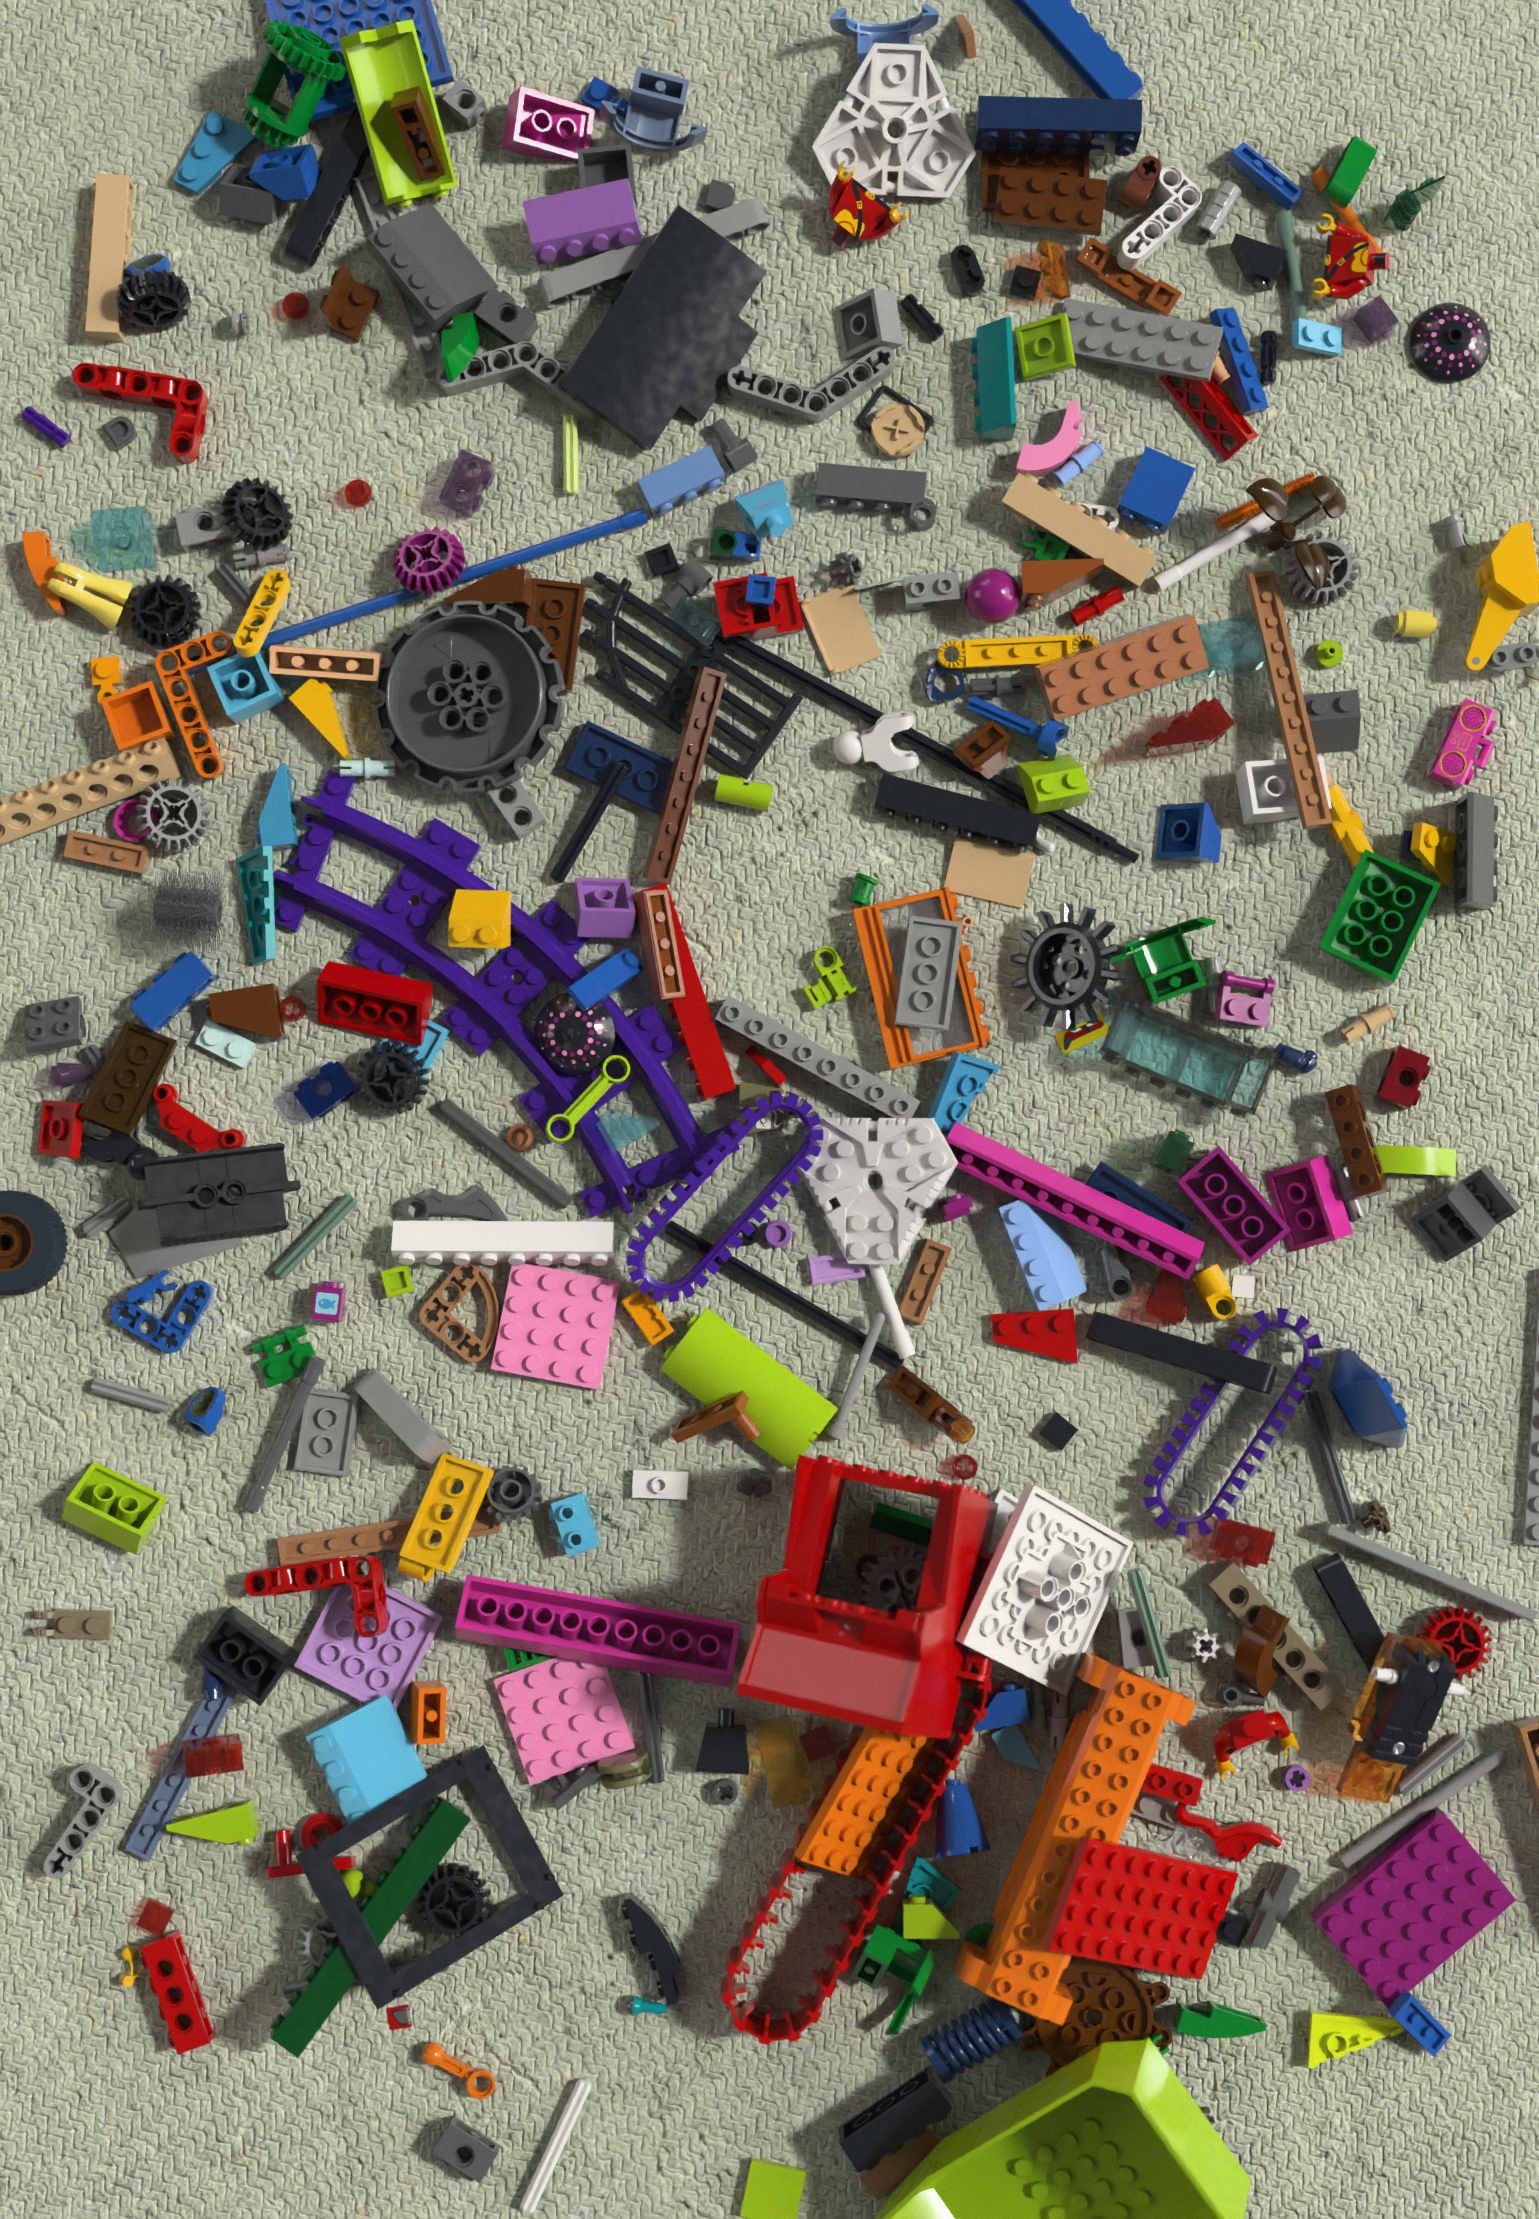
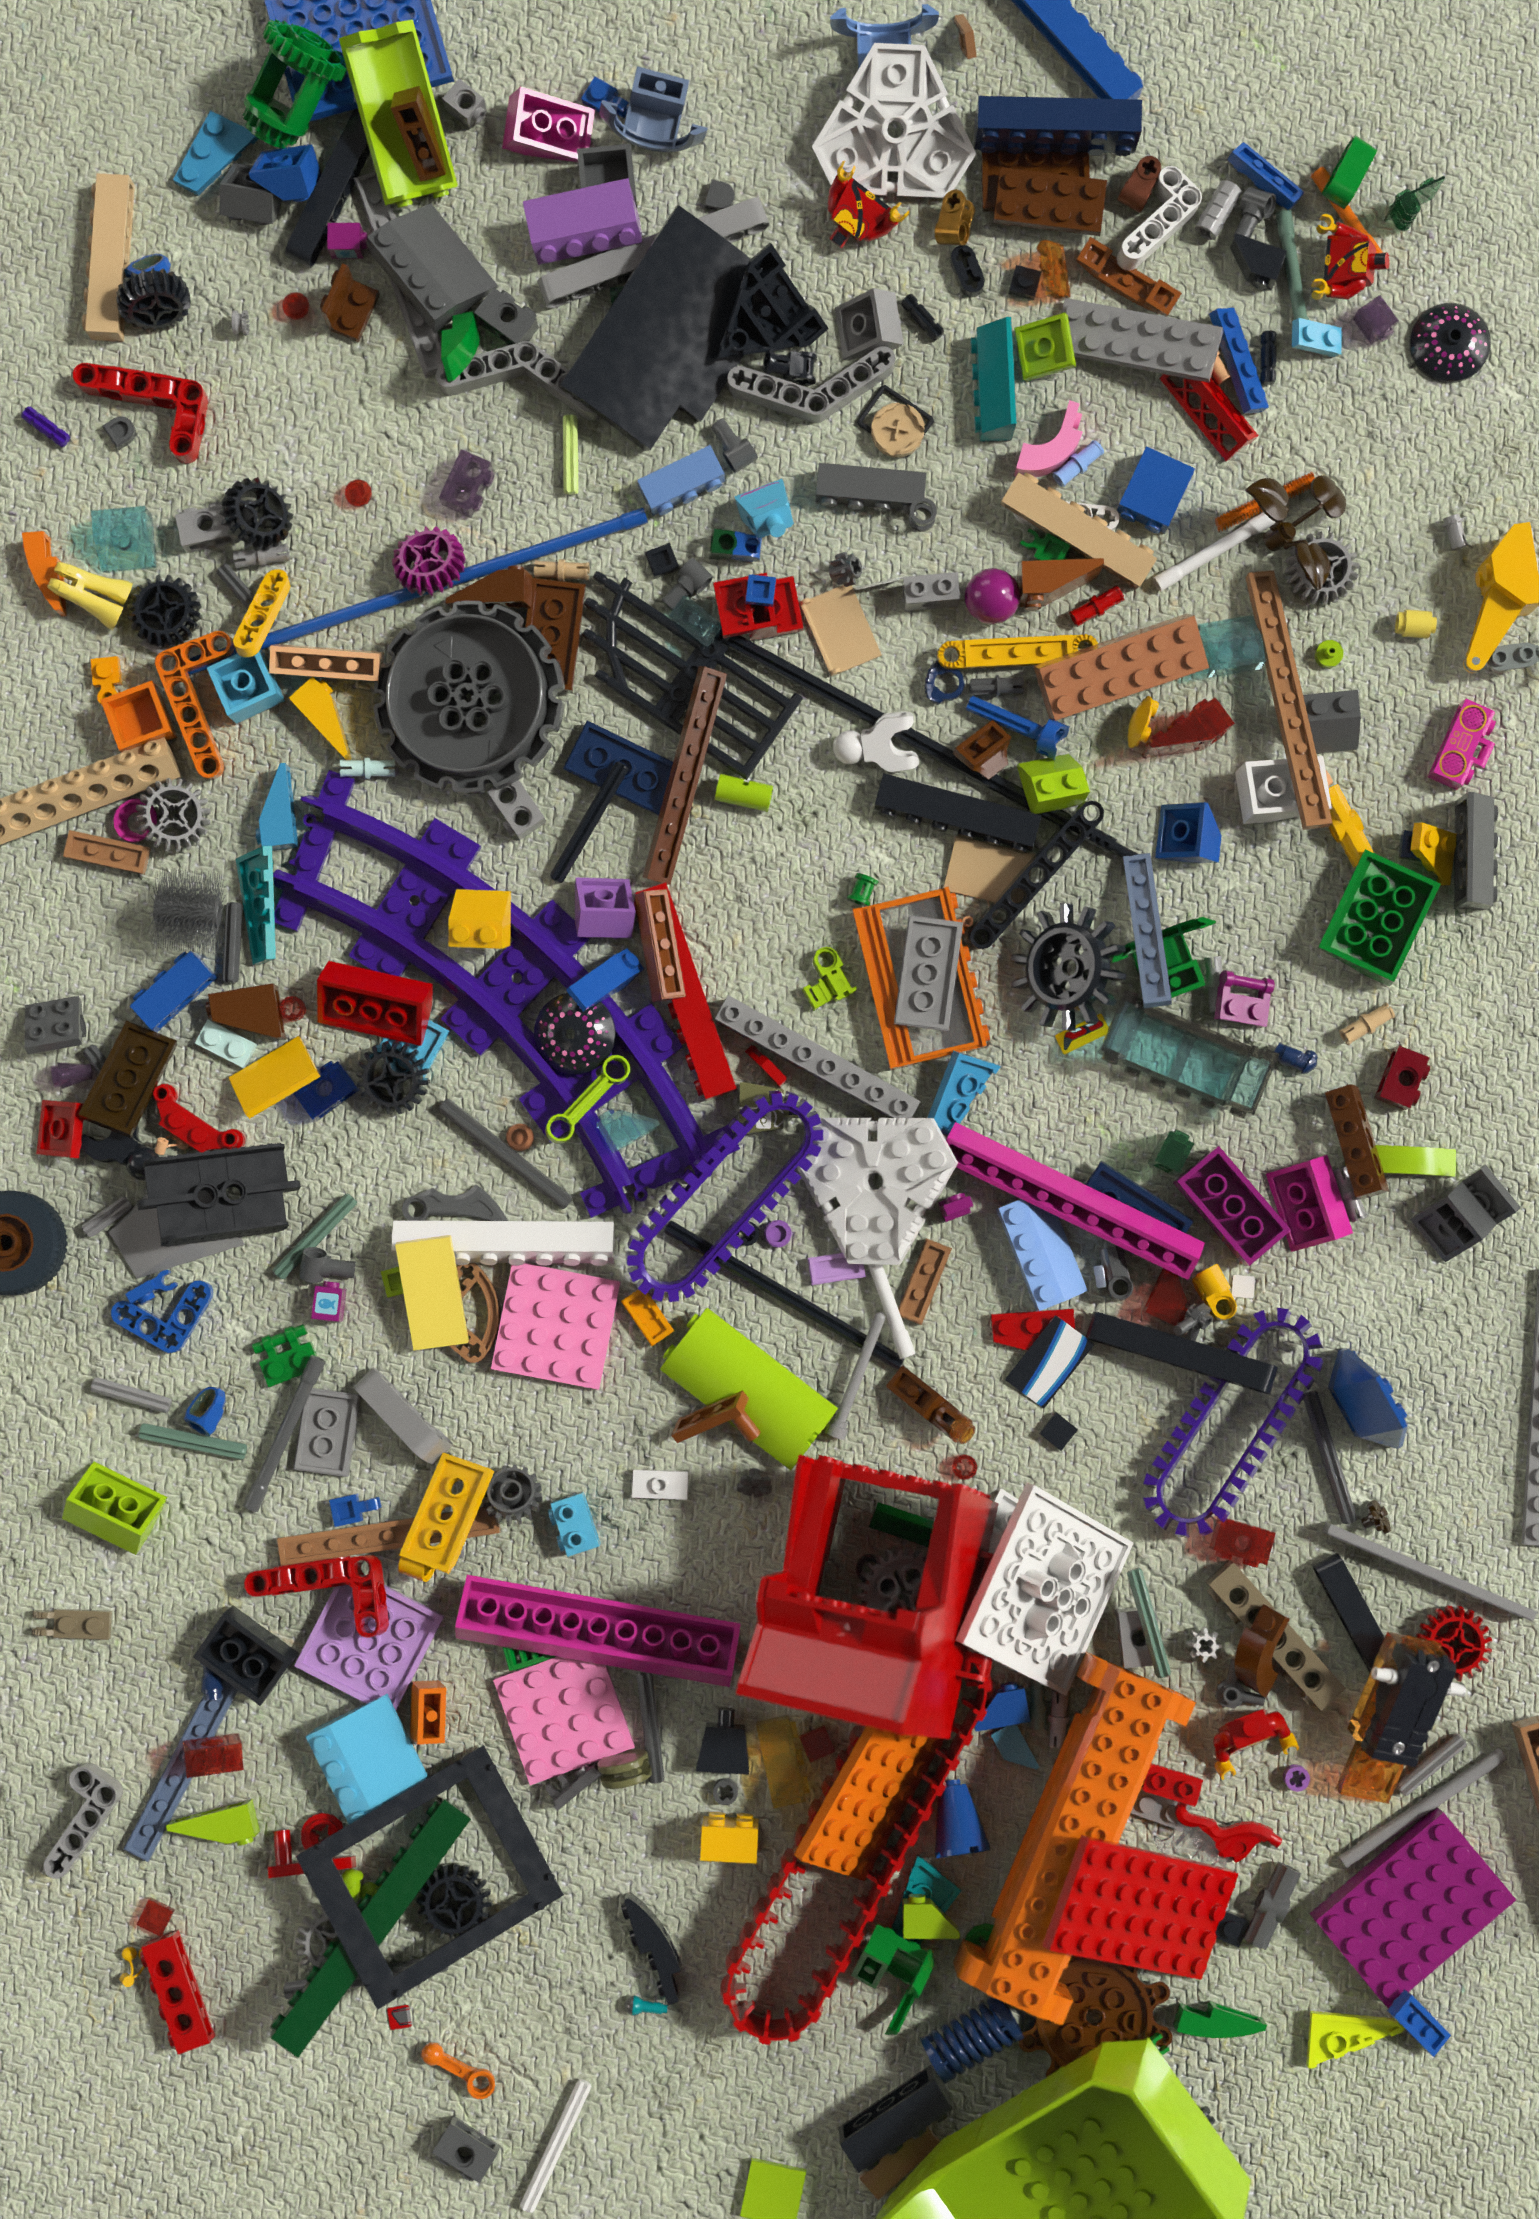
none -> sand green axle [139,1423,247,1460]
none -> light nougat piece [154,1132,190,1155]
none -> dark grey axle [222,902,242,983]
none -> yellow tile [228,1036,320,1119]
none -> dark grey pin [299,1247,356,1283]
none -> magenta brick [327,223,368,259]
none -> blue plate [329,1493,382,1527]
none -> light yellow tile [395,1235,469,1351]
none -> tan pin [534,559,590,581]
none -> yellow brick [700,1812,759,1864]
none -> black wedge [717,243,829,358]
none -> black connector [763,350,817,386]
none -> pearl gold piece [935,189,975,246]
none -> black beam [967,801,1104,949]
none -> sticker [1005,1316,1094,1408]
none -> white sticker [1094,1265,1106,1288]
none -> sand blue plate [1123,853,1172,1008]
none -> yellow dish [1127,696,1159,748]
none -> dark grey piece [1173,1303,1213,1341]
none -> dark grey pin [1233,187,1276,238]

